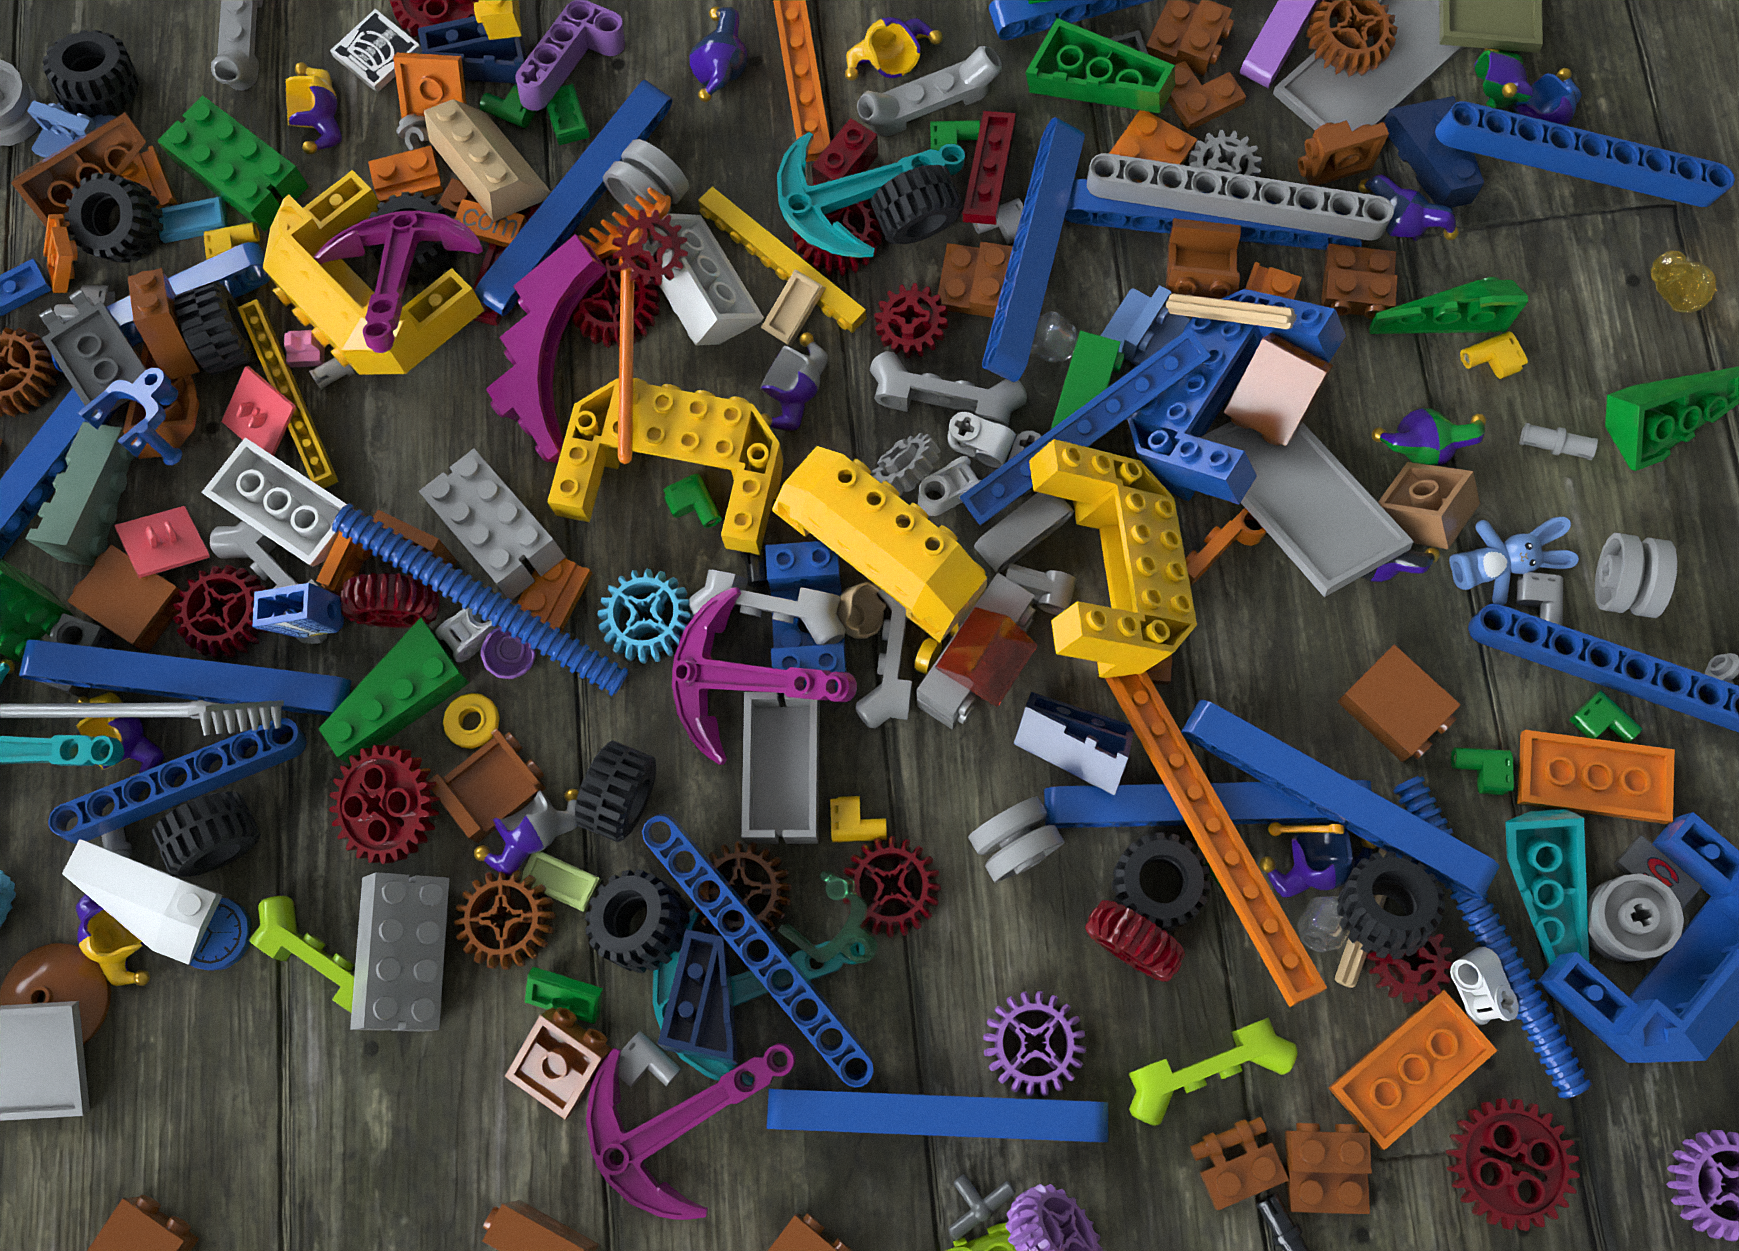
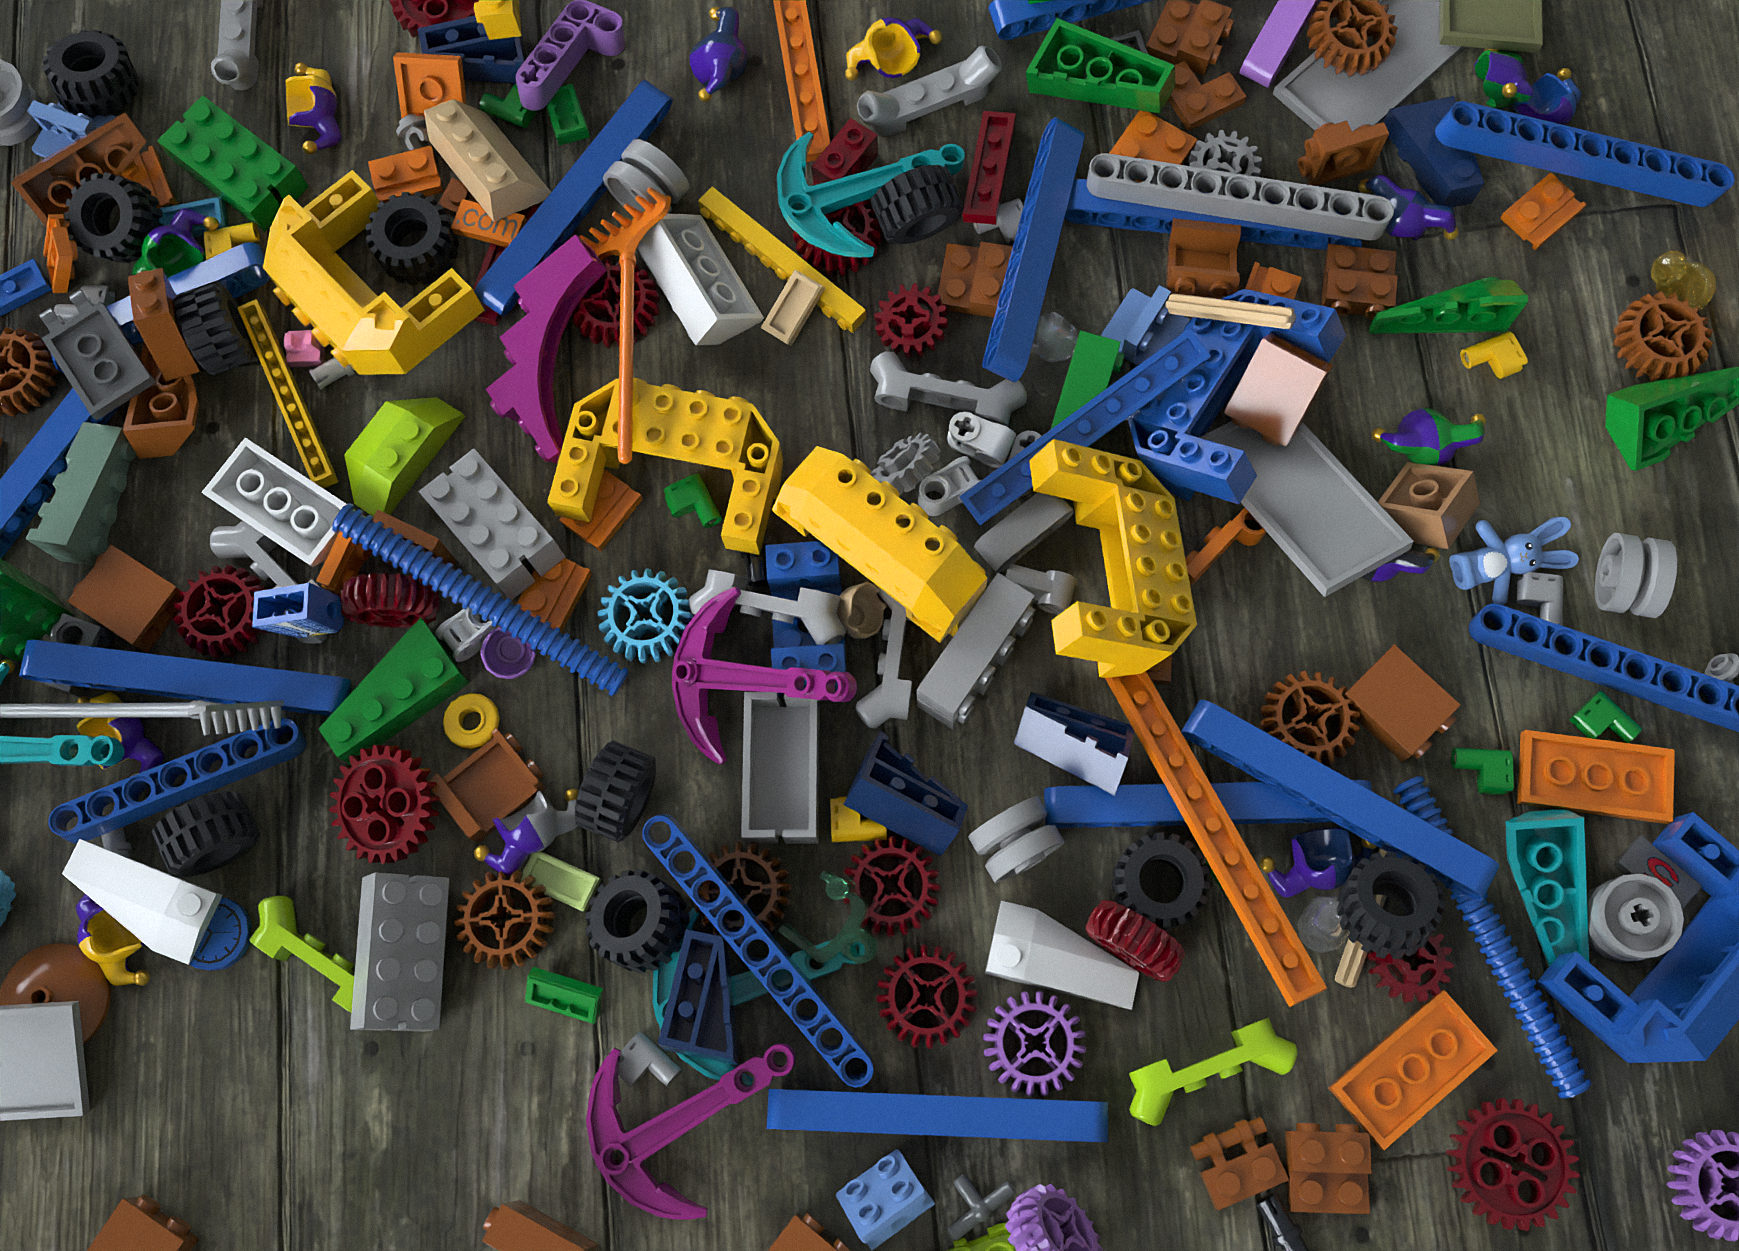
blue piece [77,368,182,465] -> none
coral piece [114,506,210,578] -> none
coral piece [221,366,296,456] -> none
magenta piece [314,211,483,353] -> none
tile [330,9,422,93] -> none
plate [504,1007,612,1120] -> none
dark red gear [612,209,688,286] -> none
piece [760,332,828,431] -> none
yellow tile [915,637,942,675] -> none
green piece [930,120,980,151] -> none
clear red slope [935,607,1038,708] -> none
light orange hinge [1268,822,1344,836] -> none
white piece [1450,947,1519,1026] -> none
light grey pin [1519,423,1598,460] -> none
none -> green piece [132,208,219,278]
none -> lime wedge [344,397,465,517]
none -> orange plate [559,469,643,552]
none -> medium blue bracket [836,1149,935,1250]
none -> dark blue wedge [843,731,968,856]
none -> dark red gear [876,945,978,1049]
none -> white wedge [985,901,1139,1010]
none -> dark orange gear [1259,671,1360,766]
none -> orange plate [1500,173,1587,251]
none -> dark orange gear [1613,291,1714,382]

